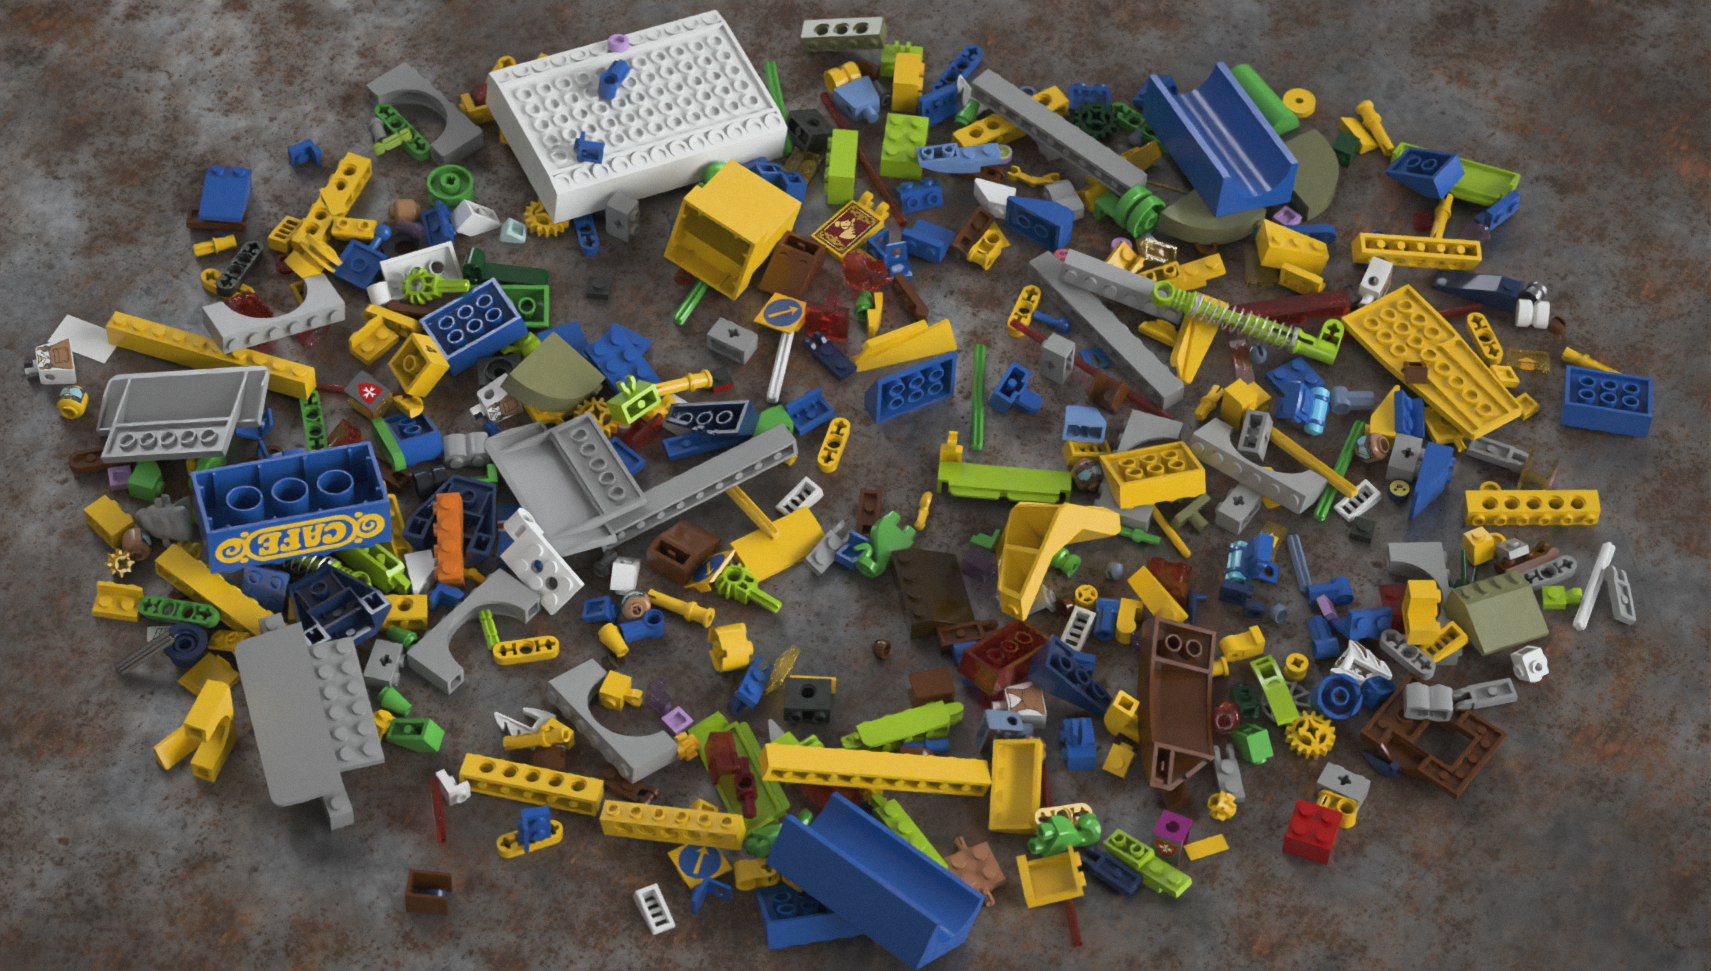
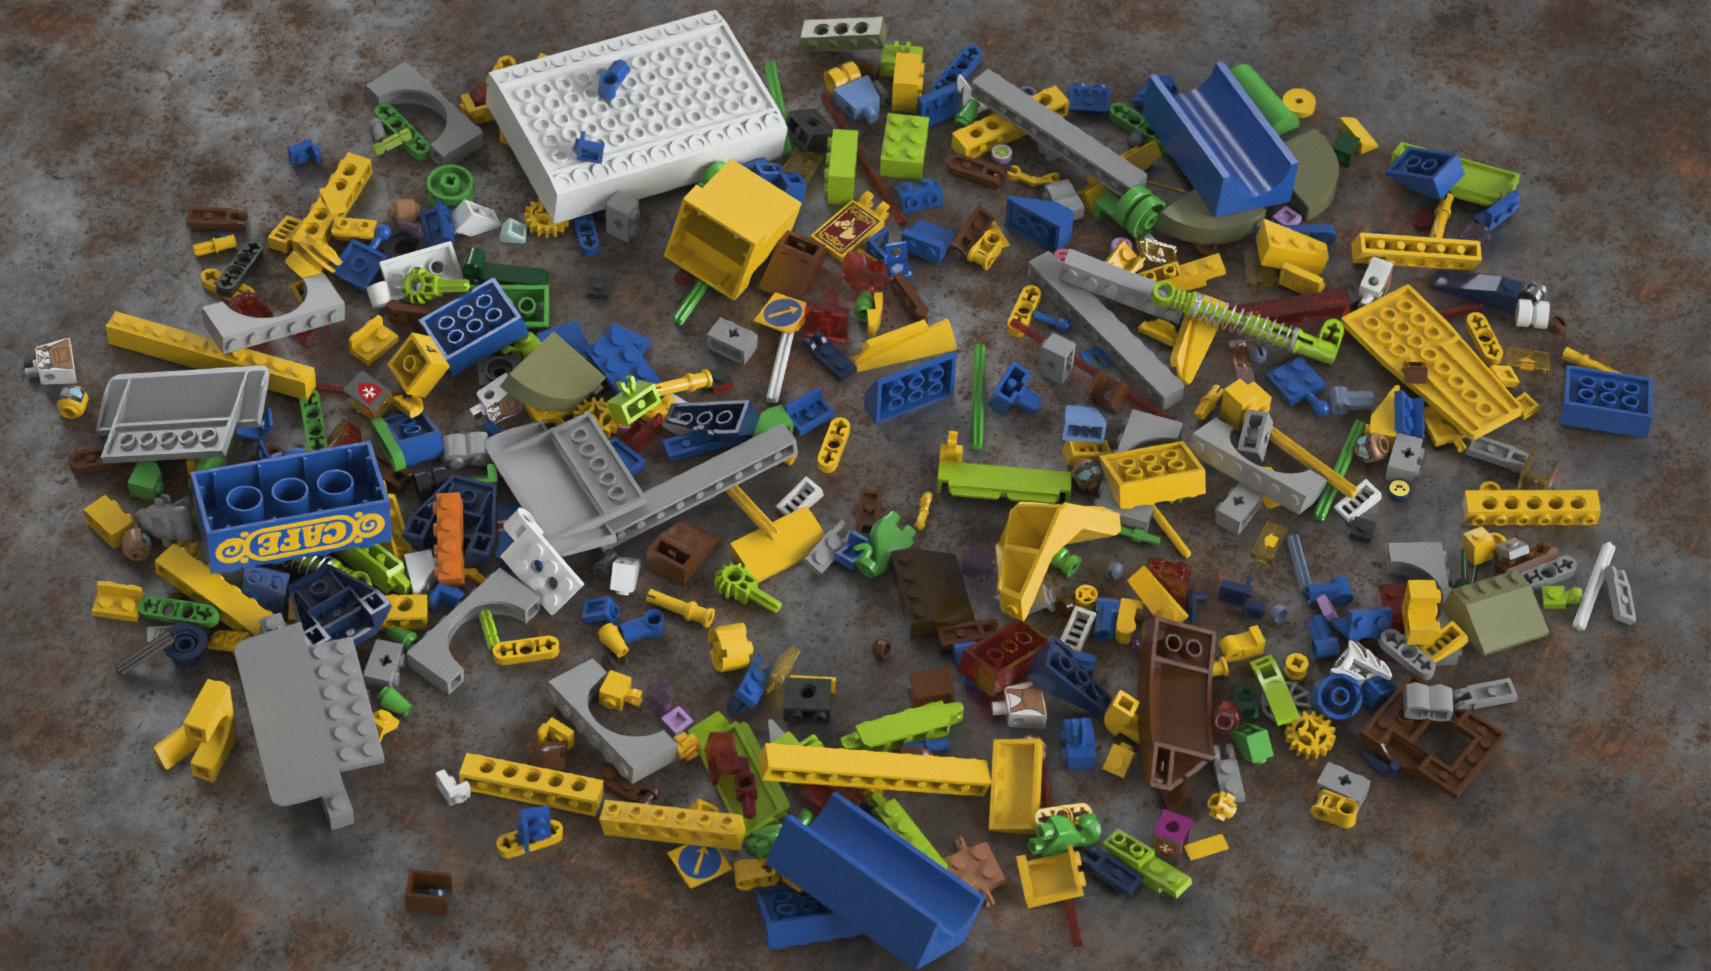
white sticker [47,314,117,364] -> none
yellow gear [104,548,135,577] -> none
lavender tile [108,465,132,491] -> none
yellow piece [177,652,241,697] -> none
blue slope [198,165,252,222] -> none
clear red tile [275,253,294,274] -> none
yellow beam [362,304,423,338] -> none
bright green slope [386,718,444,752] -> none
clear red tile [429,777,447,844] -> none
white piece [494,707,556,750] -> none
yellow pin [503,727,570,751] -> none
lavender tile [608,34,629,52] -> none
medium nougat head [621,590,651,621] -> none
white slope [633,883,676,935] -> none
piece [683,550,735,593] -> none
blue bracket [691,876,731,914] -> none
medium blue slope [915,143,1002,173] -> none
bright green panel [969,529,1001,562] -> none
white slope [974,178,1016,220] -> none
sand blue torso [975,709,1033,754] -> none
dark green gear [1073,99,1119,142] -> none
olive tile [1170,493,1211,532] -> none
blue piece [1224,532,1279,585] -> none
blue piece [1275,381,1330,436] -> none
red brick [1282,799,1343,865] -> none
yellow pin [1356,100,1396,157] -> none
blue slope [1408,441,1456,519] -> none
white brick [1510,645,1549,683] -> none

